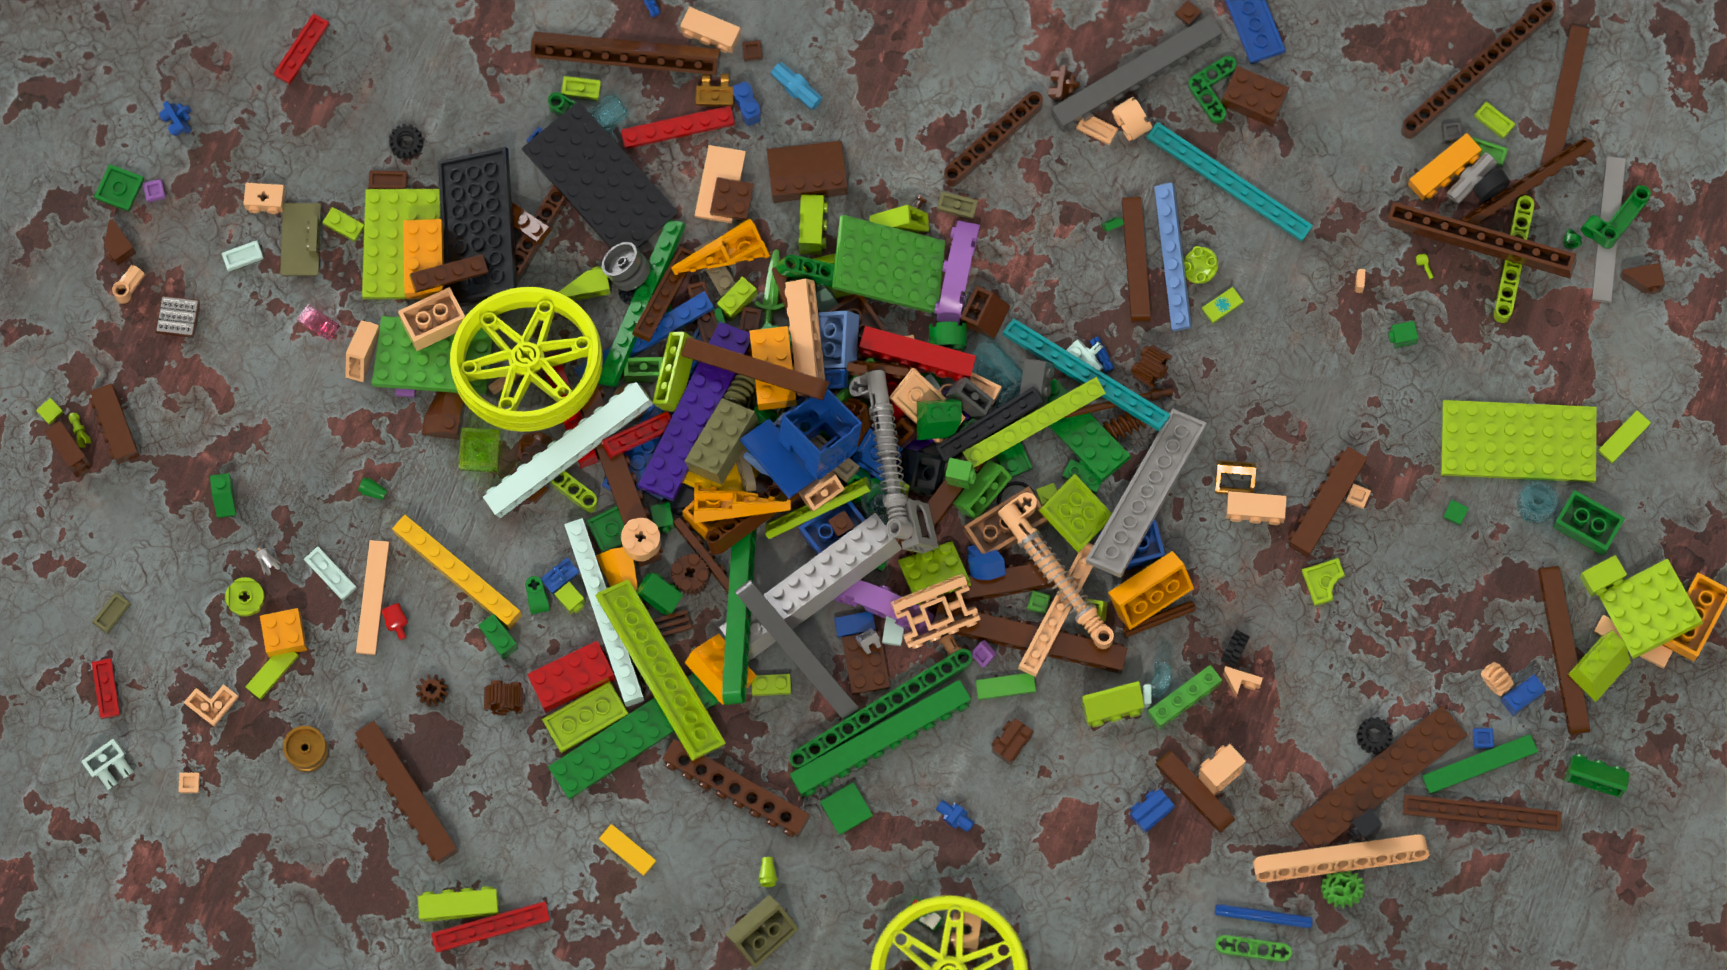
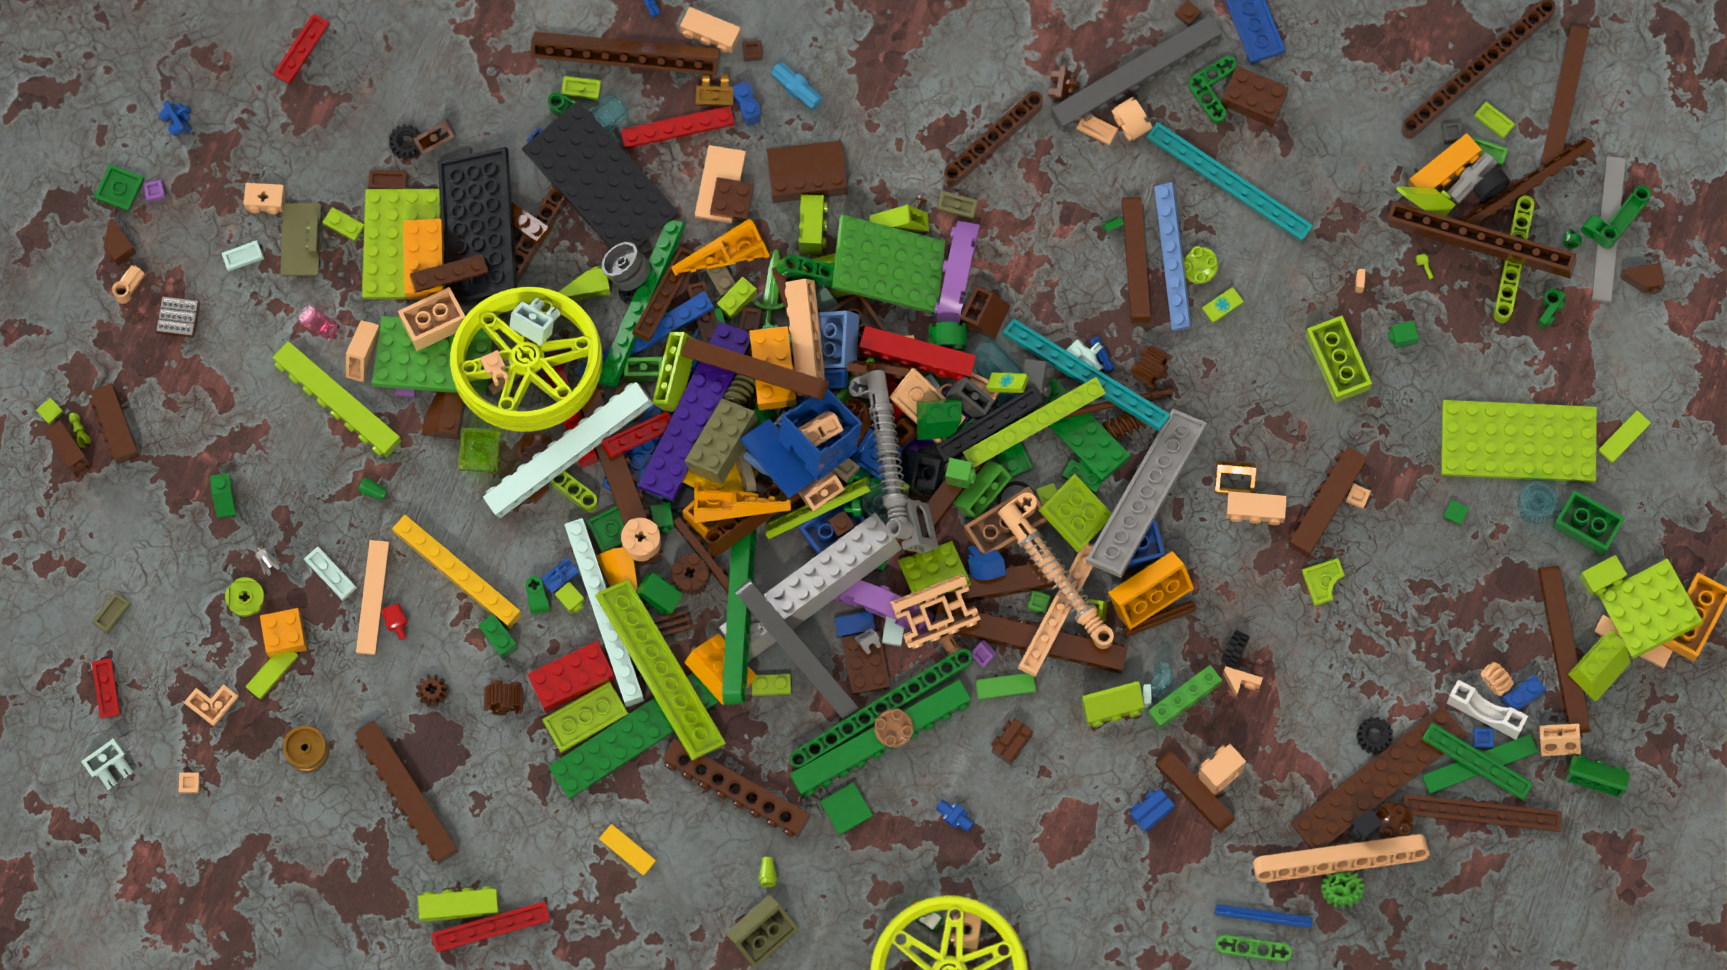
none -> lime brick [272,341,402,458]
none -> reddish brown slope [413,118,457,155]
none -> light nougat plate [480,350,509,386]
none -> light aqua brick [509,298,560,346]
none -> light nougat brick [798,410,843,446]
none -> green tile [844,497,862,517]
none -> medium nougat dish [875,709,913,748]
none -> lime tile [986,372,1029,393]
none -> lime brick [1305,316,1372,403]
none -> reddish brown dish [1375,802,1414,839]
none -> lime slope [1396,186,1456,217]
none -> green tile [1421,723,1533,801]
none -> white arch [1447,680,1528,739]
none -> green plate [1537,289,1566,330]
none -> light nougat brick [1540,724,1581,756]

